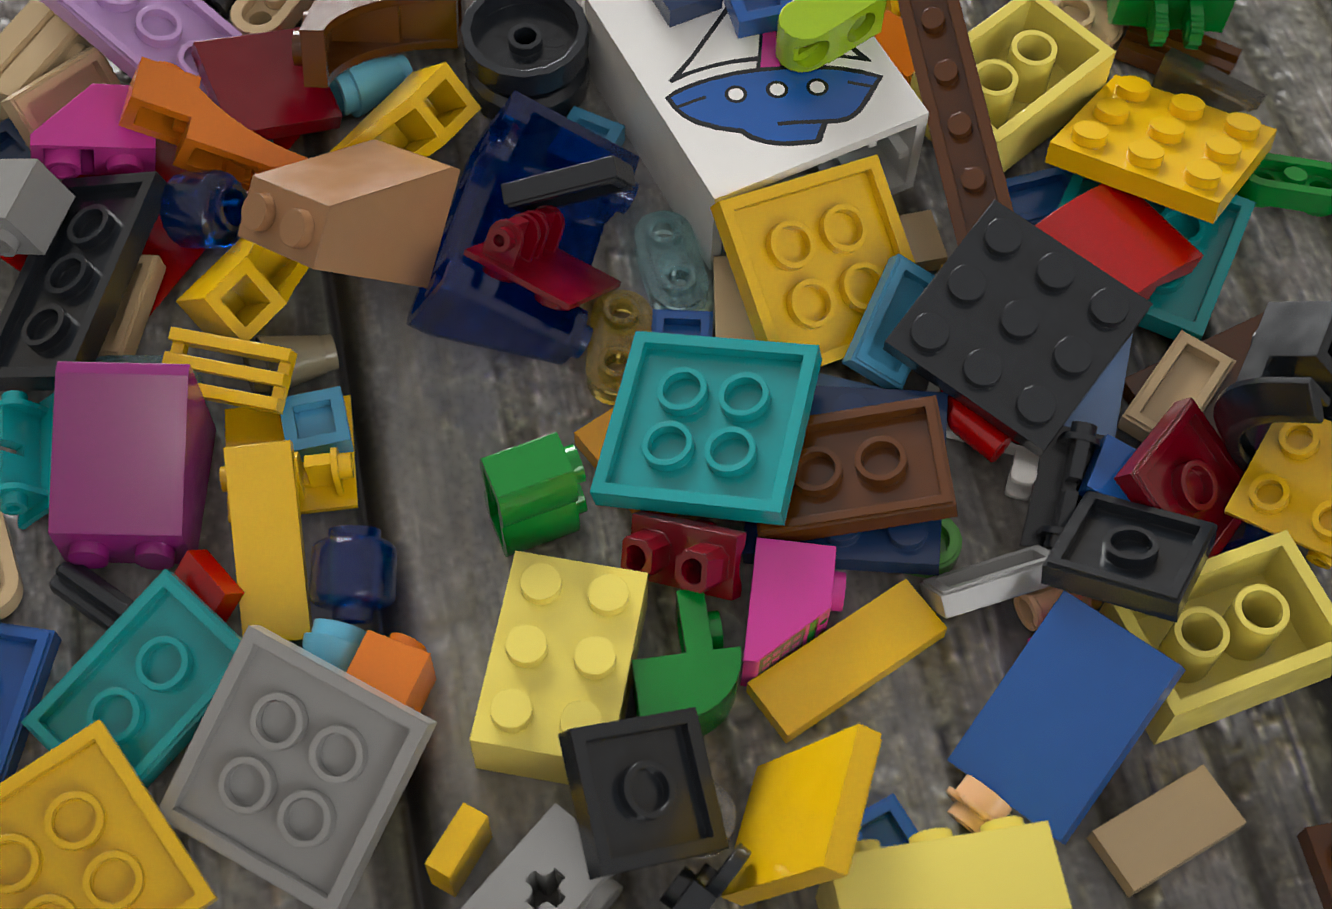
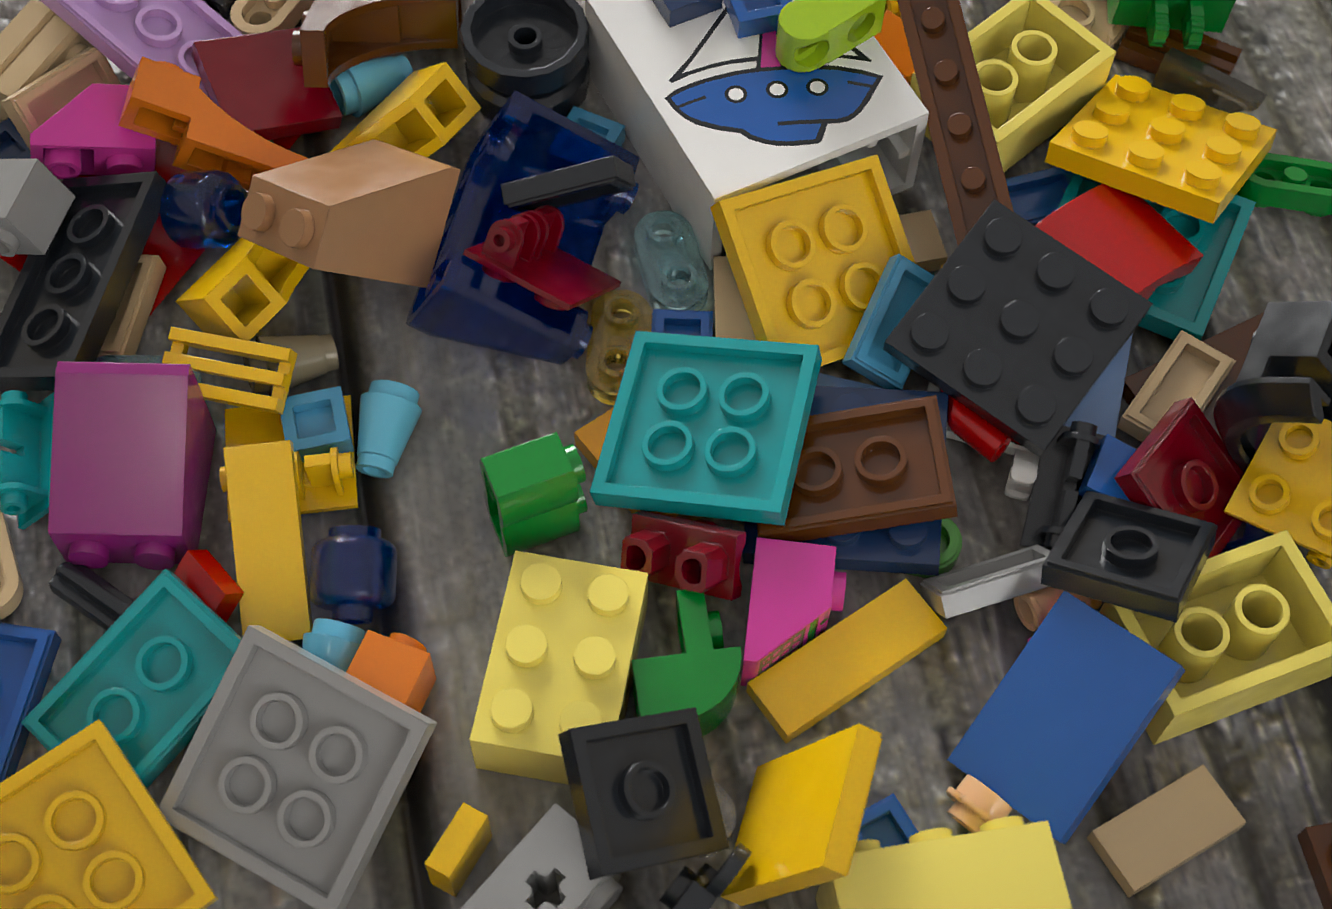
none -> medium azure cone [355,380,422,478]

